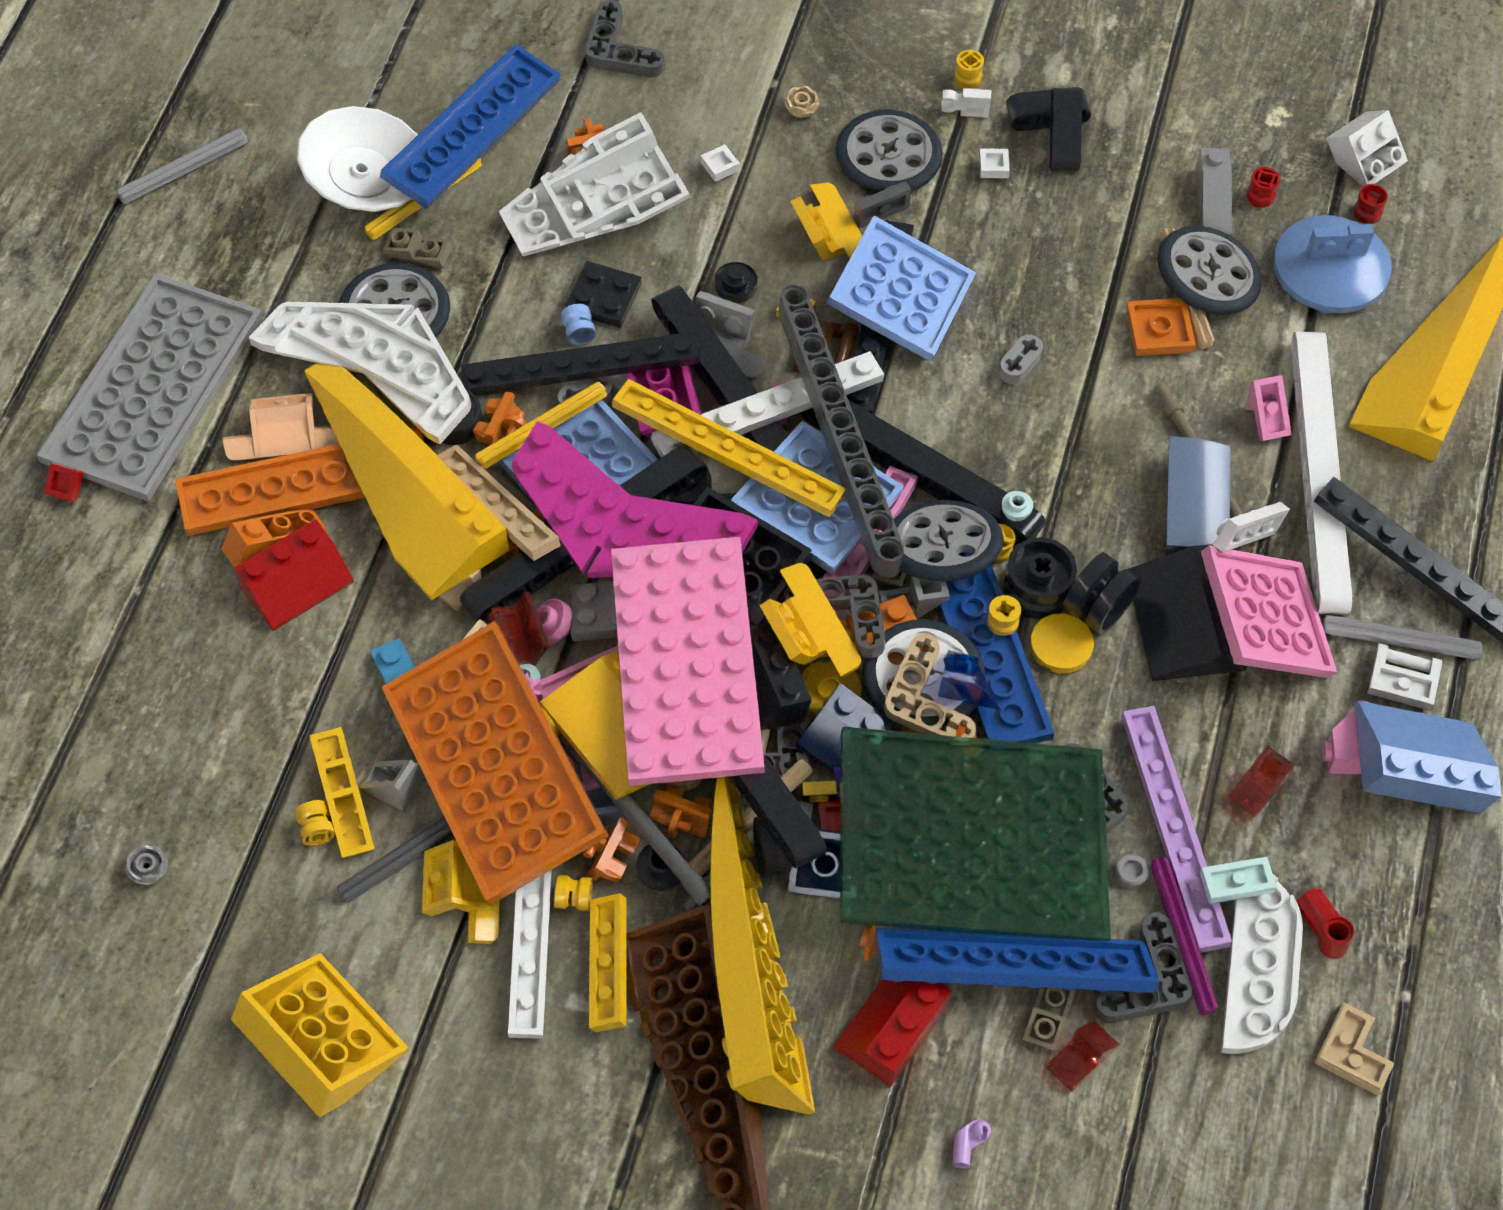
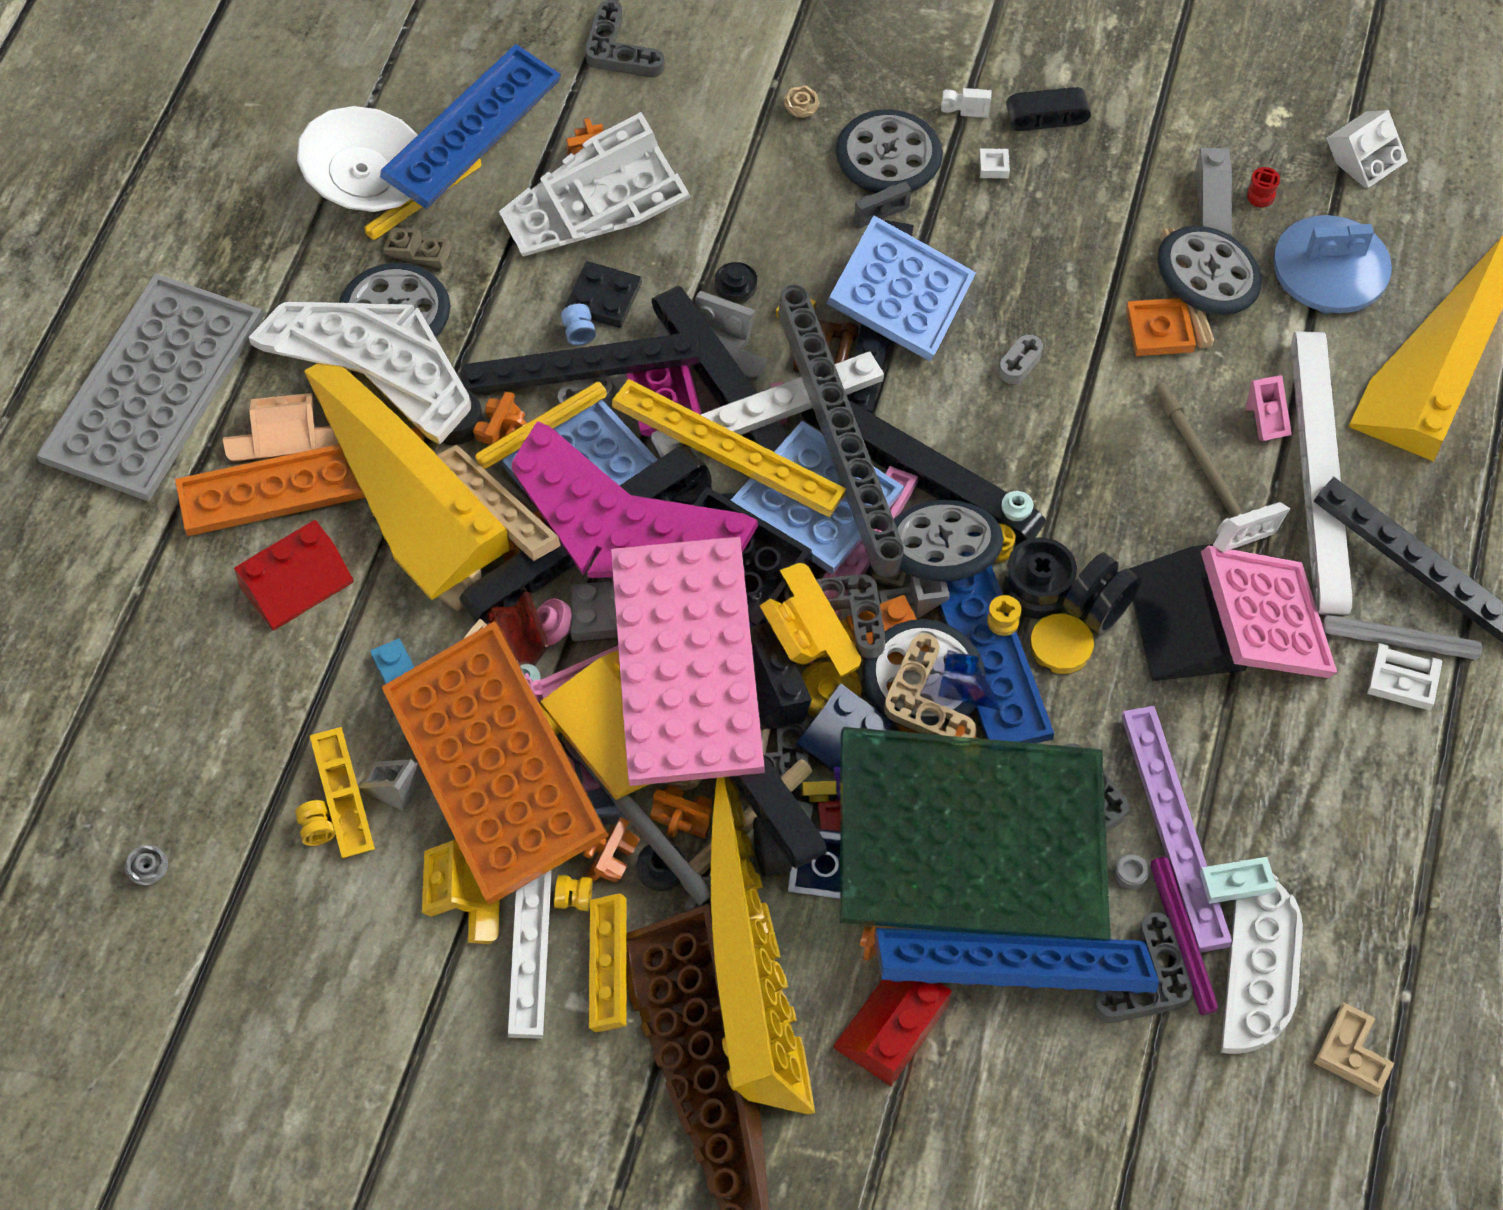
red plate [44,463,84,501] -> none
light grey axle [116,128,247,204] -> none
orange slope [221,509,327,567] -> none
yellow slope [231,953,409,1118] -> none
dark grey axle [337,817,453,903] -> none
white plate [700,144,740,182] -> none
yellow plate [790,183,862,261] -> none
lavender arm [952,1120,991,1169] -> none
yellow wheel [954,50,984,89] -> none
dark tan slope [1023,987,1076,1052] -> none
clear red slope [1047,1021,1120,1092] -> none
black beam [1049,88,1082,171] -> none
sand blue slope [1166,436,1230,555] -> none
clear red slope [1228,745,1295,817] -> none
red piece [1296,888,1354,959] -> none
bright pink slope [1322,701,1369,774] -> none
red wheel [1353,184,1388,224] -> none
medium blue slope [1354,701,1502,813] -> none

